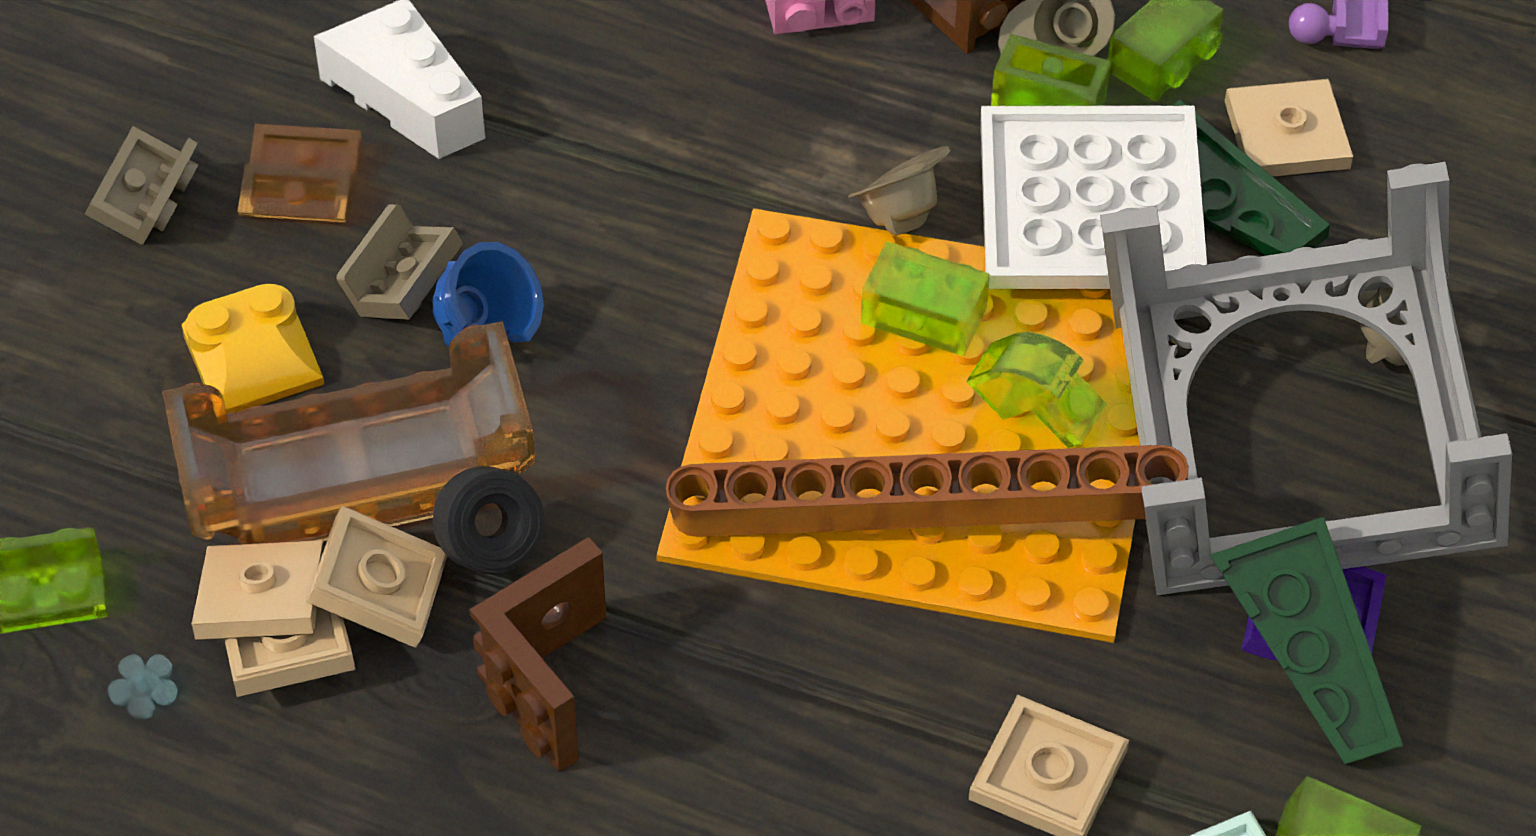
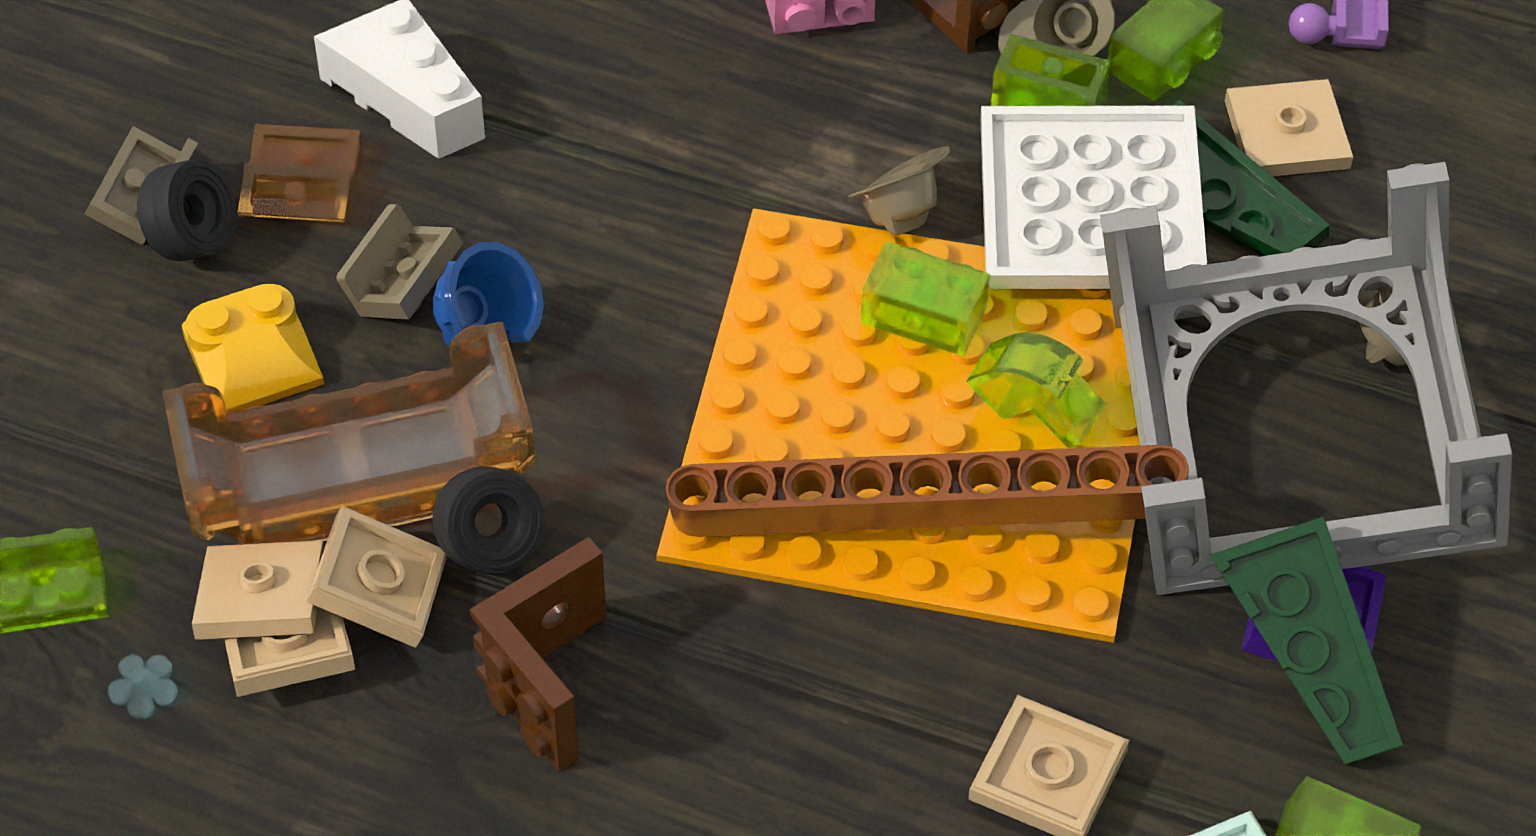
none -> black tyre [137,160,237,261]

